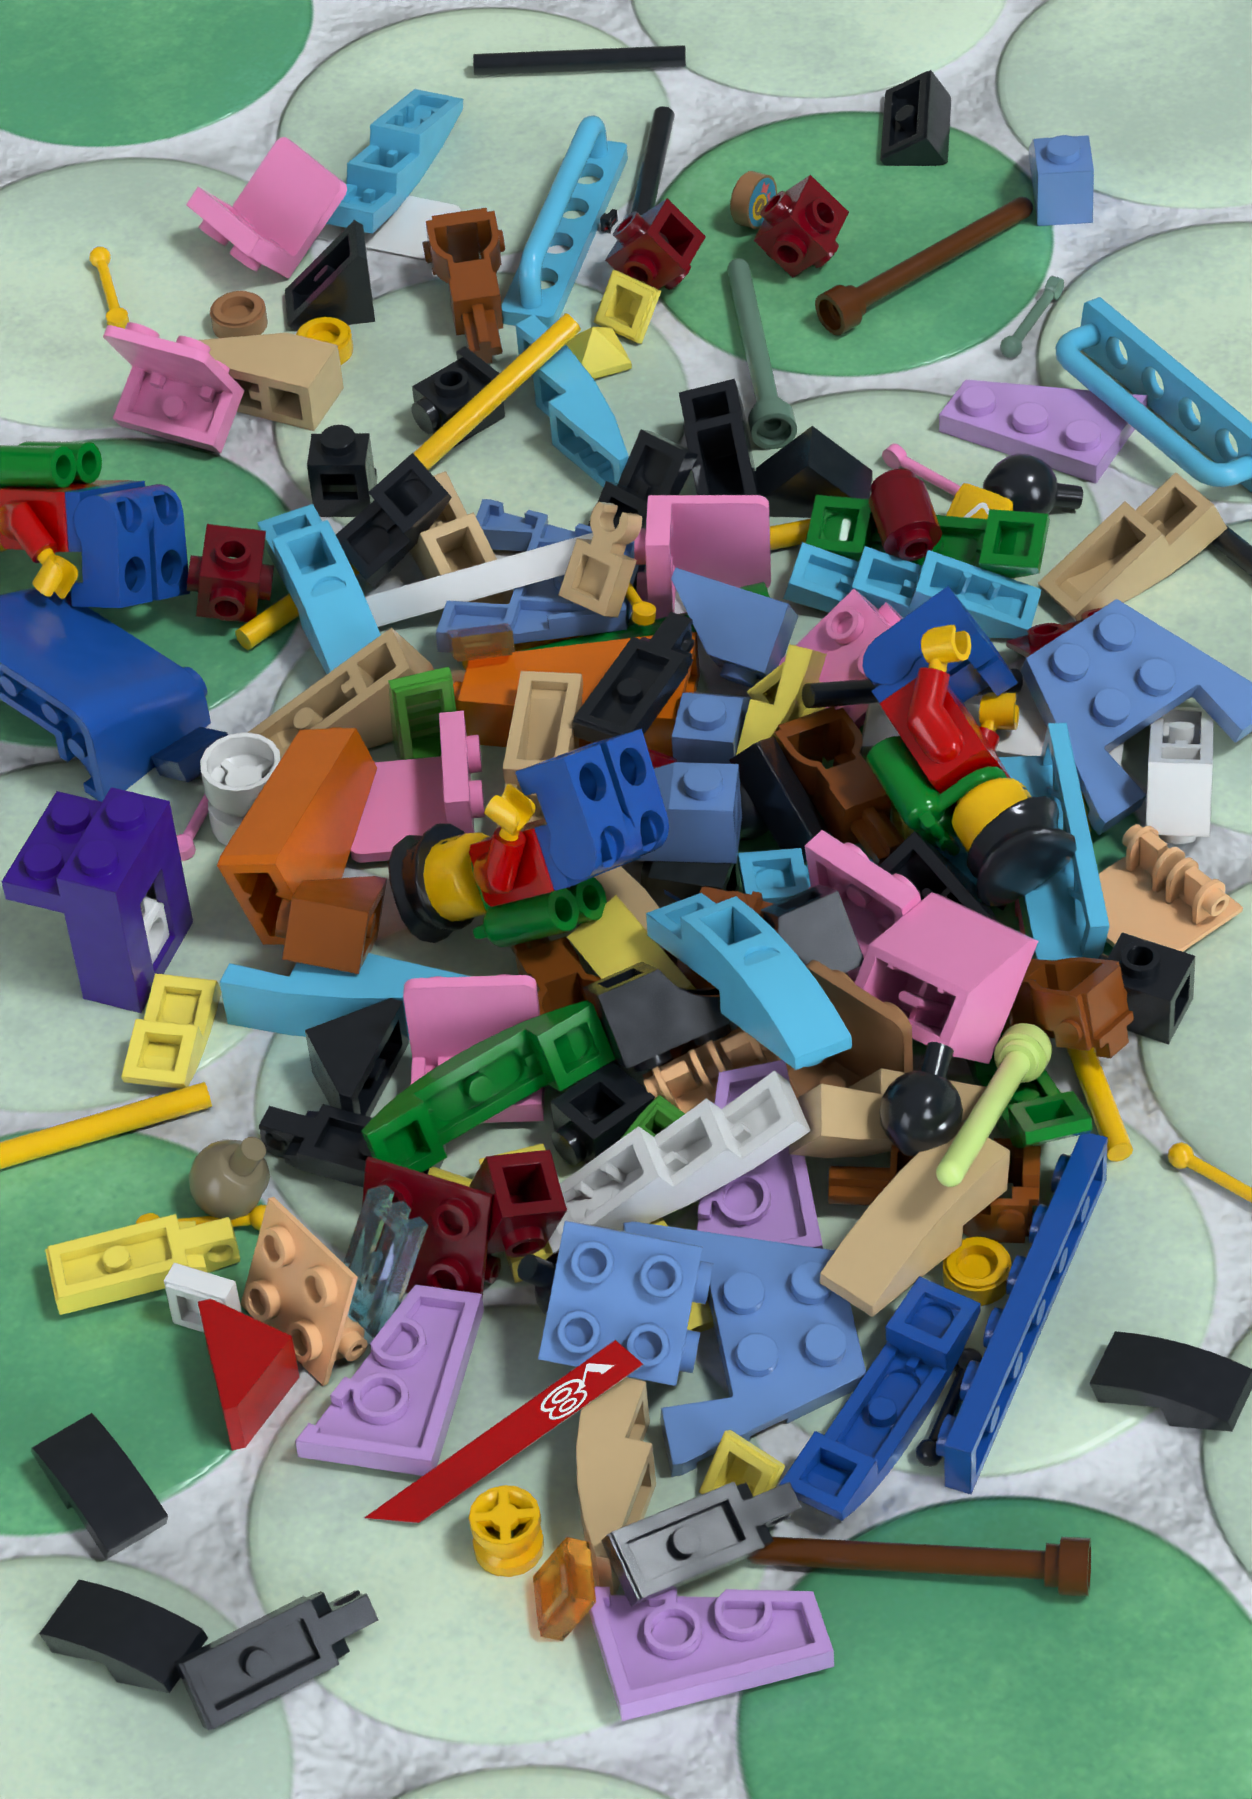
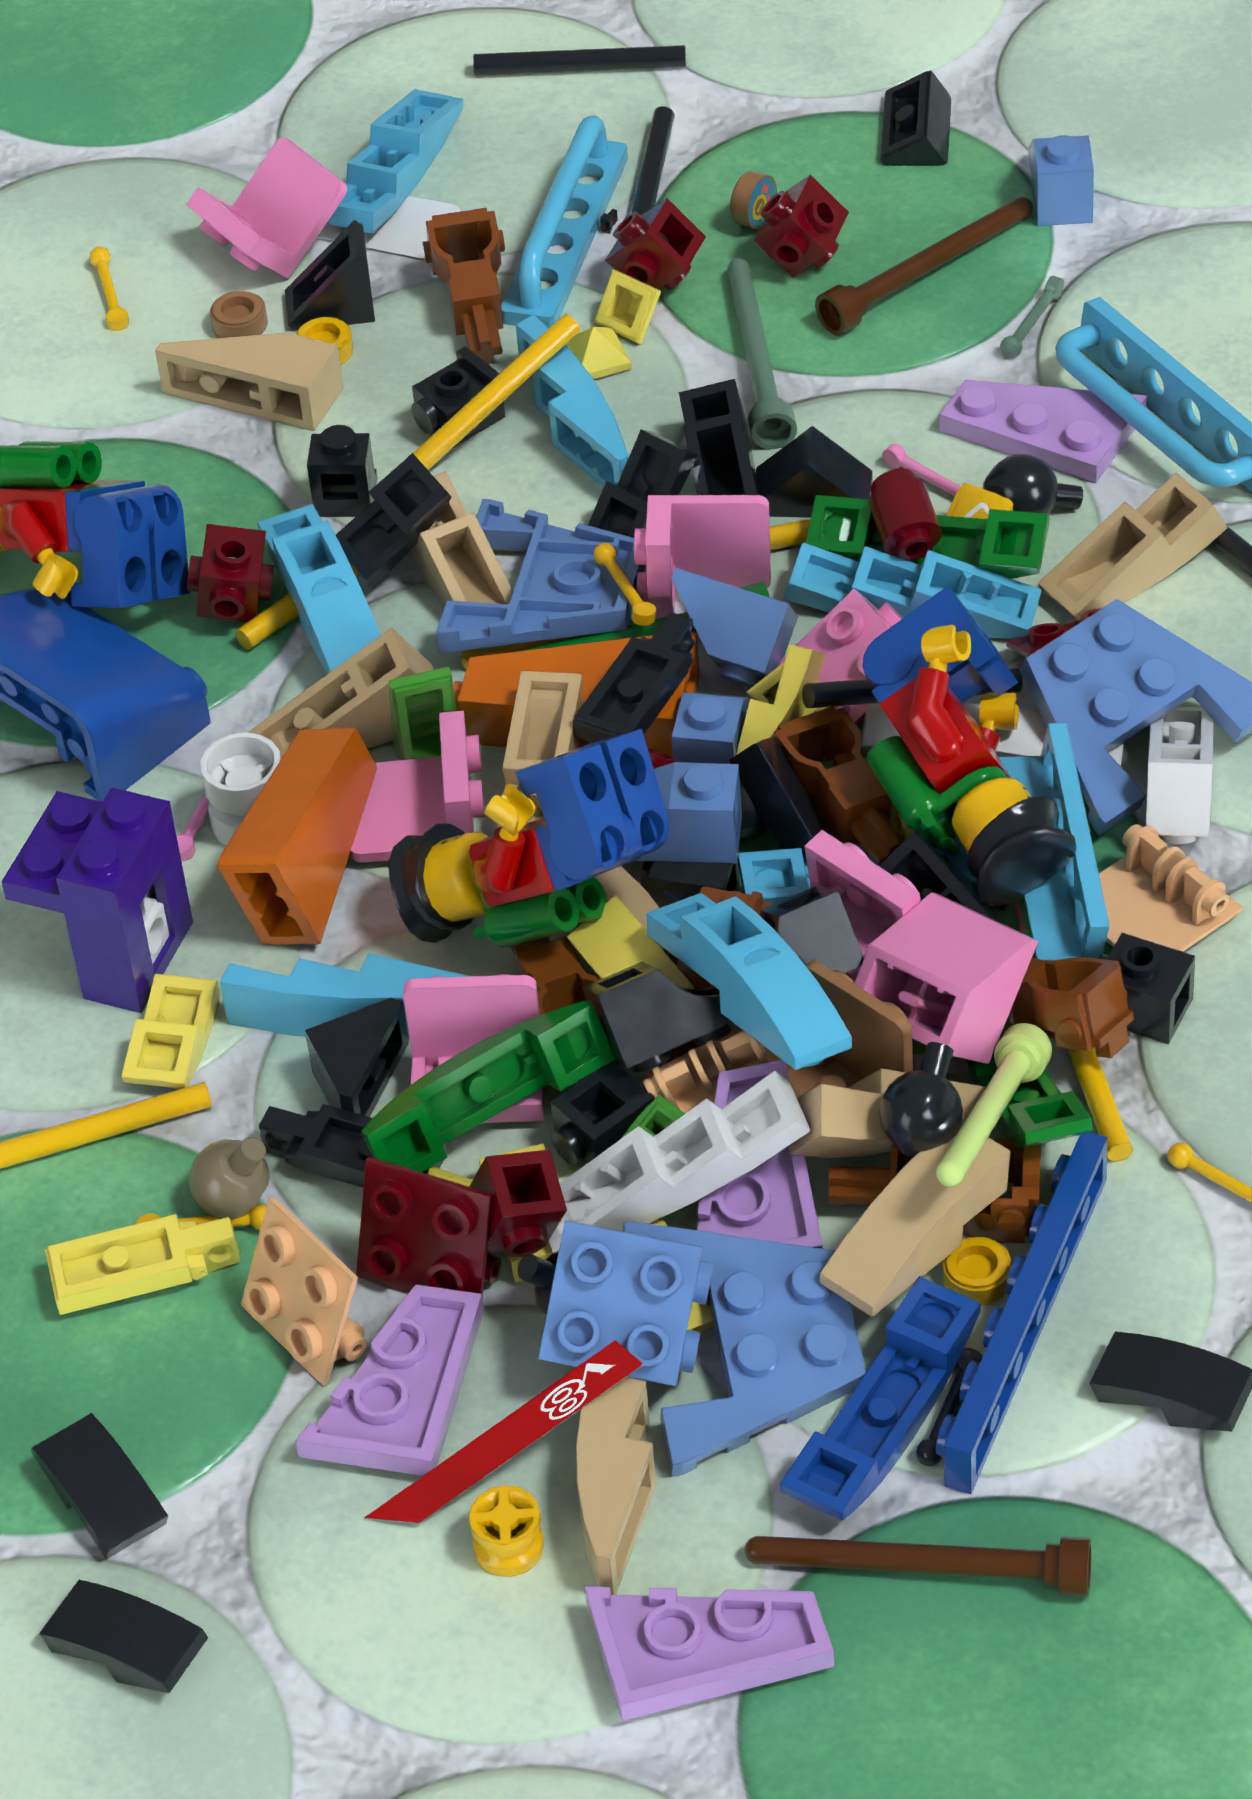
bright pink bracket [103,322,245,453] -> none
dark blue tile [151,727,228,782] -> none
white tile [163,1263,242,1333] -> none
black hinge [174,1590,379,1730] -> none
red slope [198,1299,300,1451] -> none
dark orange slope [275,876,387,974] -> none
clear light blue tile [343,1185,428,1338] -> none
white sticker [365,533,593,627] -> none
clear orange tile [447,623,515,662] -> none
clear orange tile [533,1537,596,1641] -> none
tan plate [558,502,642,618] -> none
hinge [601,1482,802,1607] -> none
light yellow slope [699,1430,785,1497] -> none

